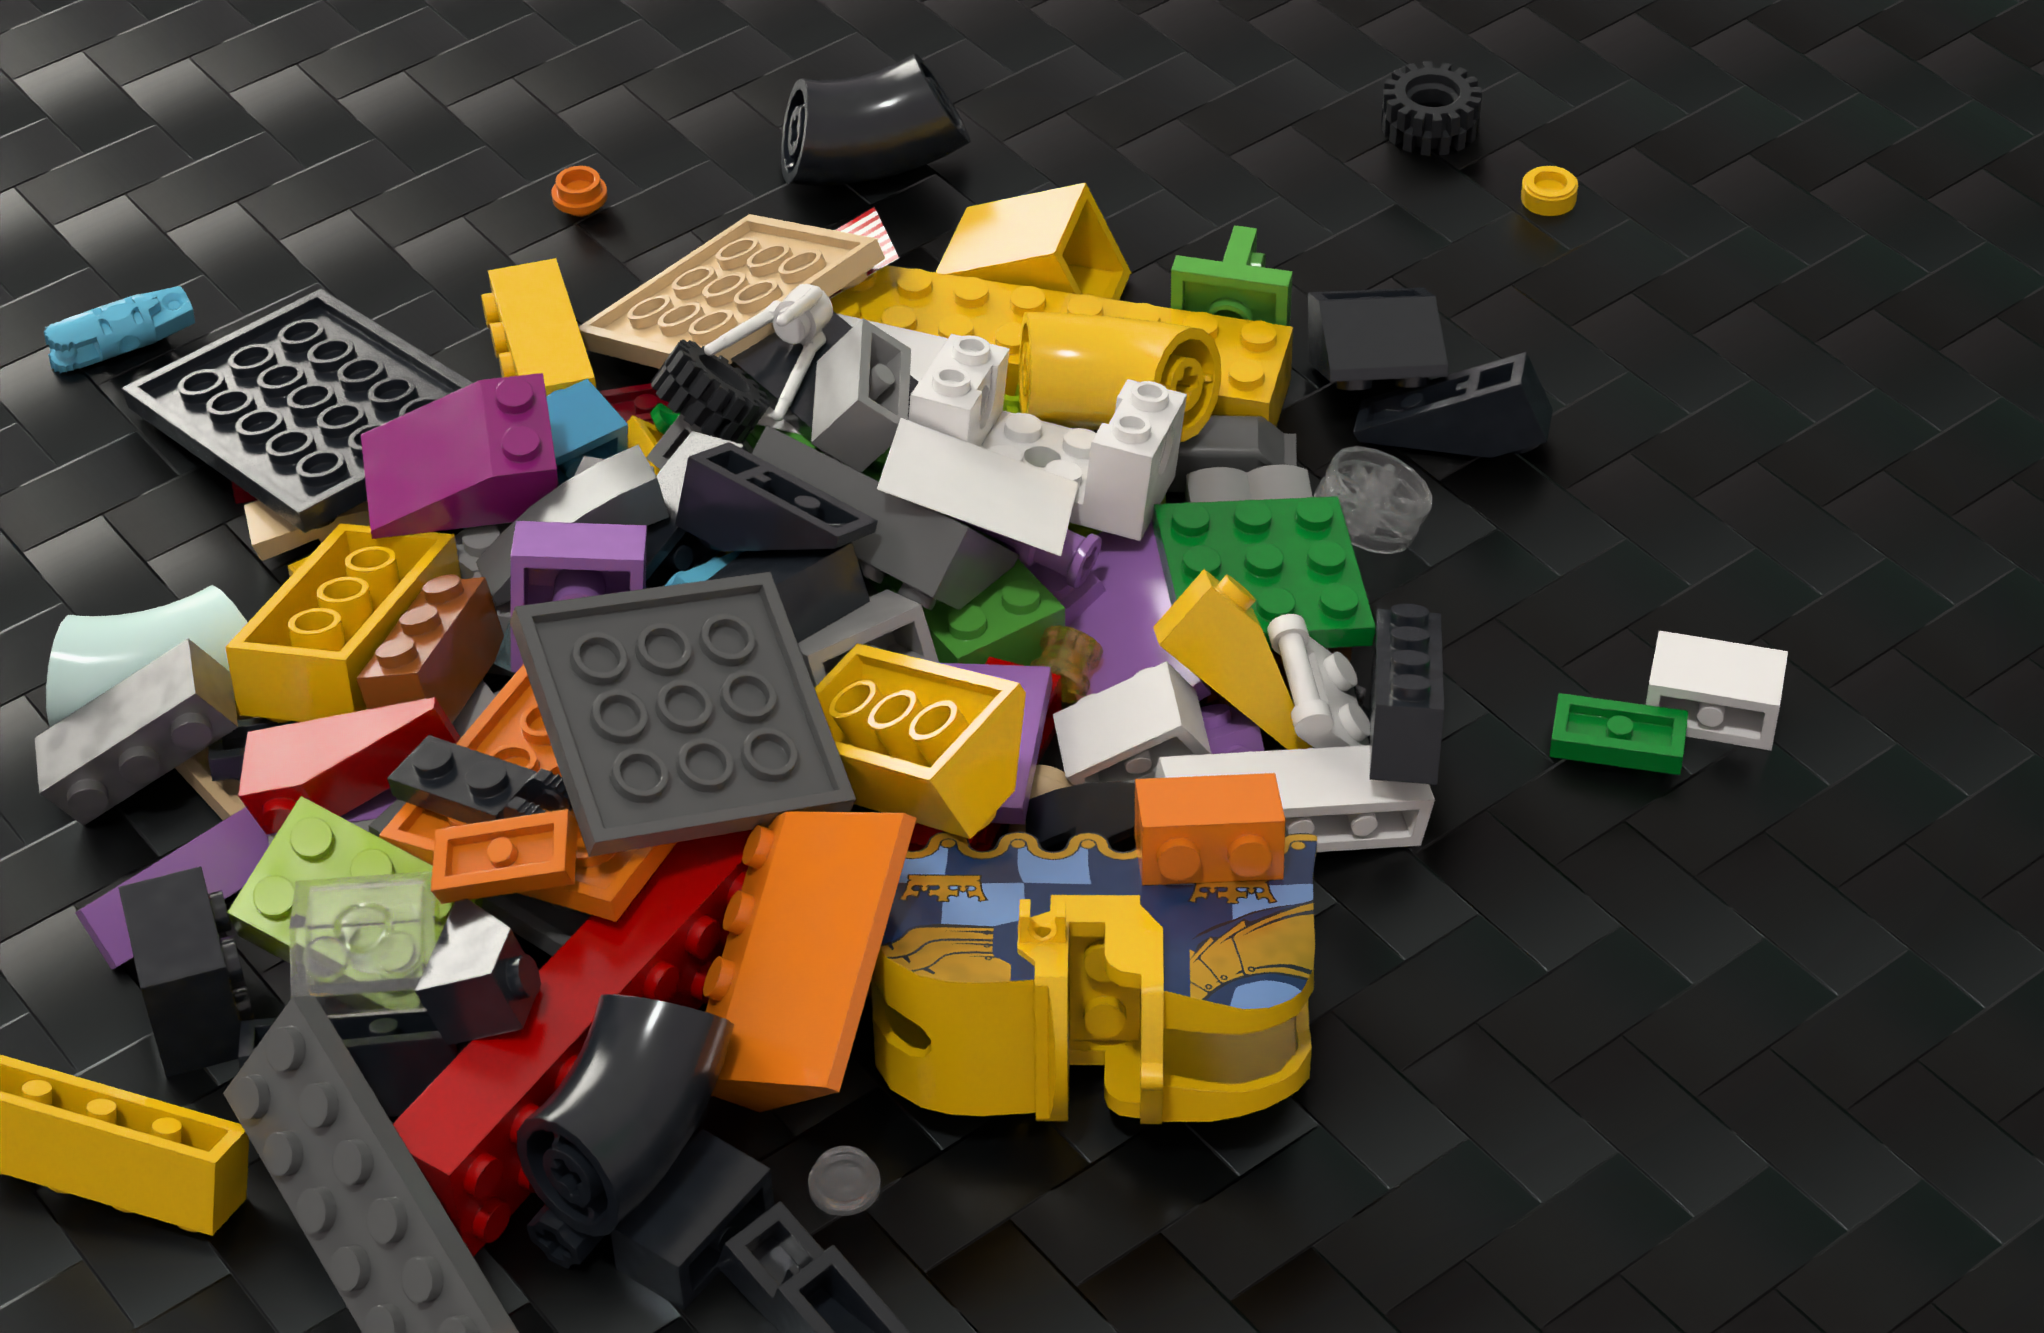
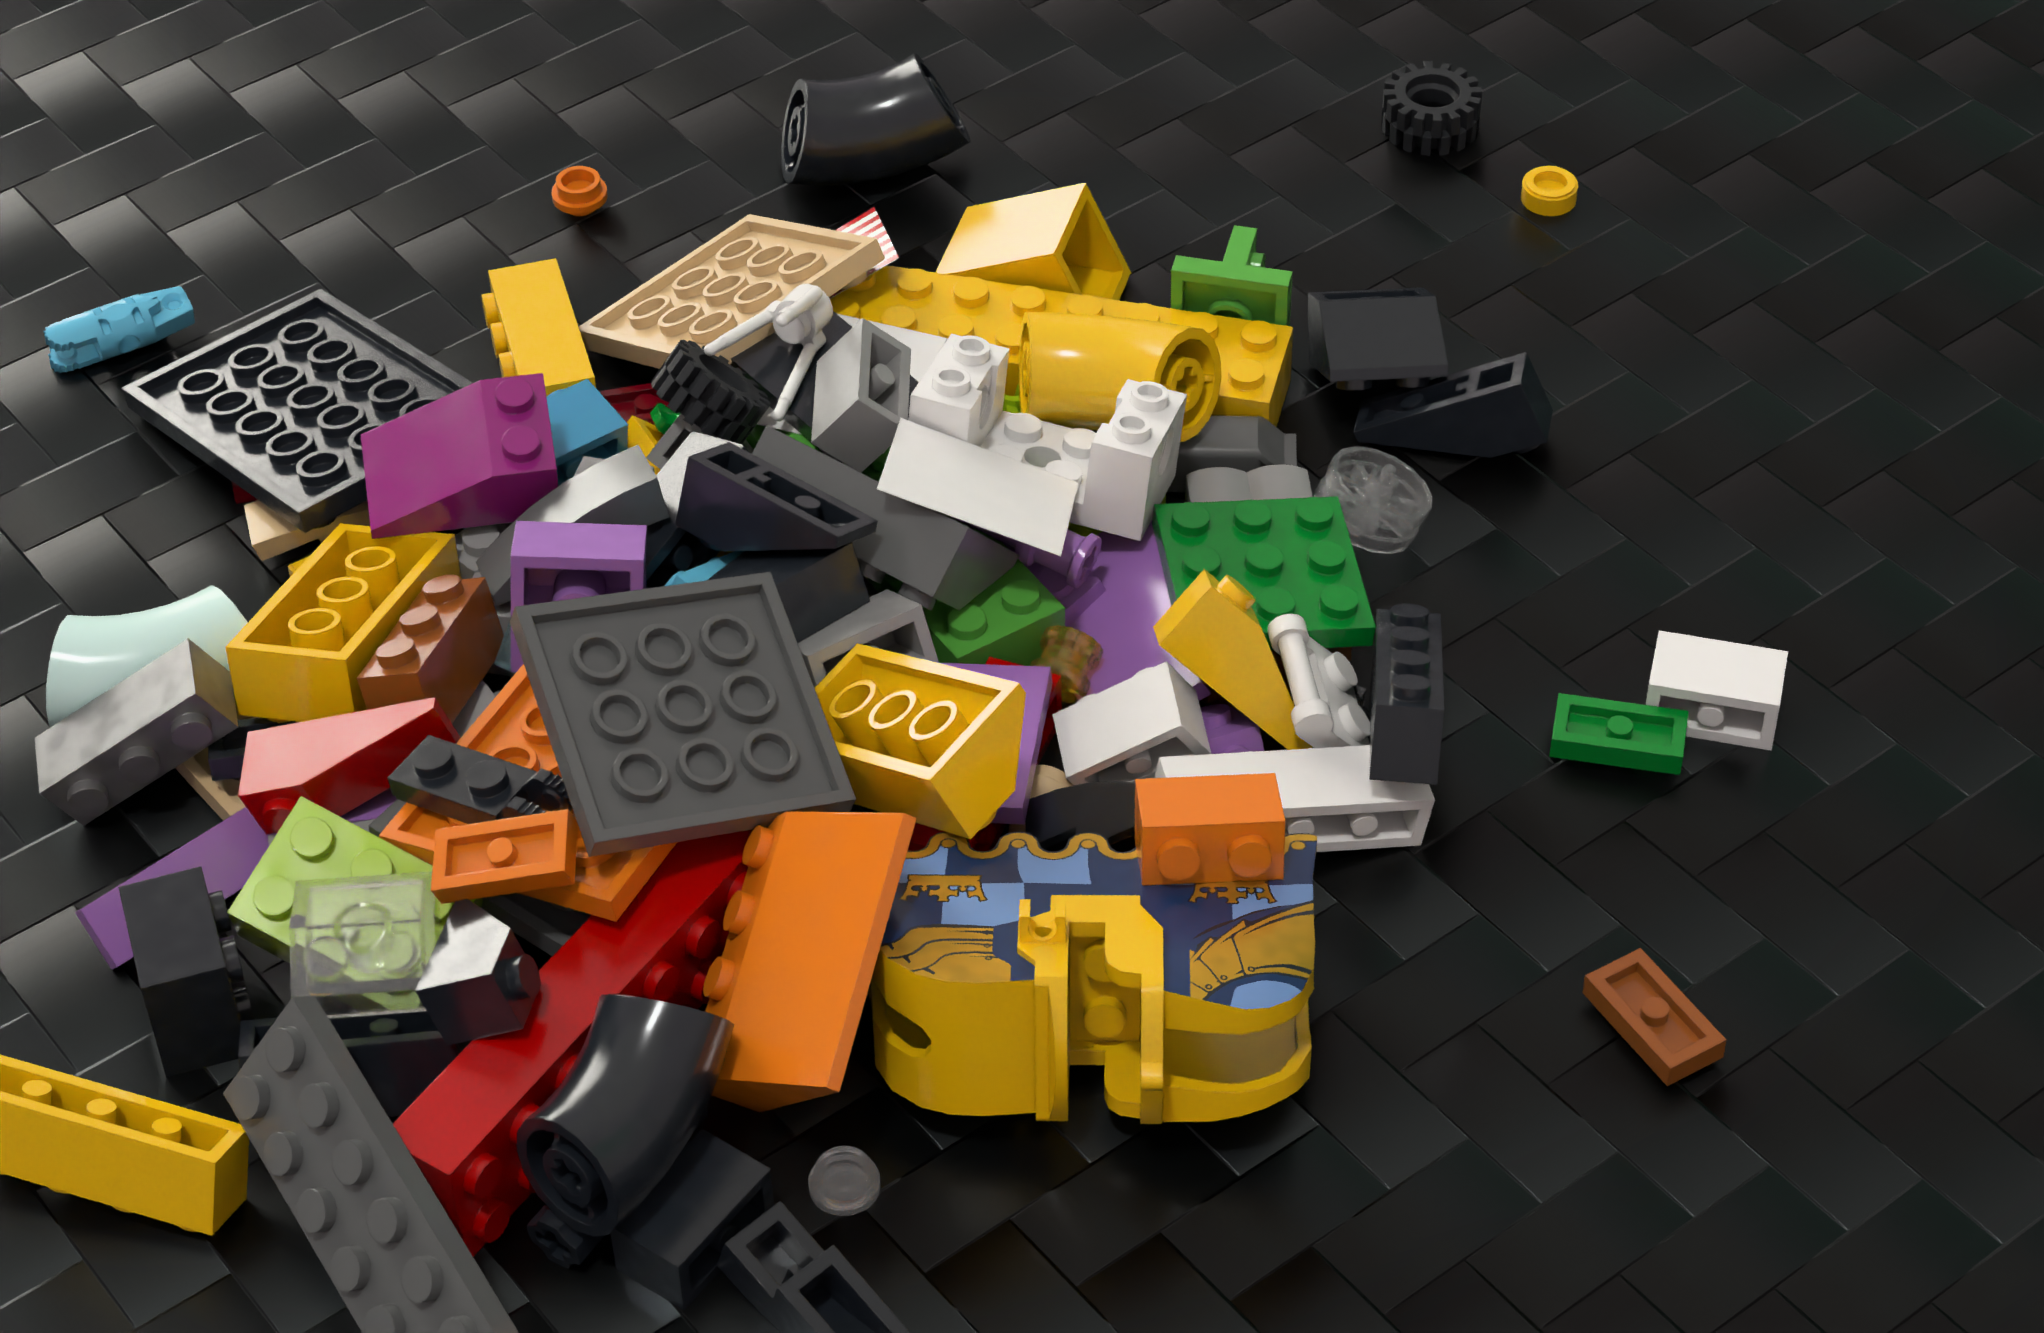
none -> dark orange plate [1582,948,1727,1086]

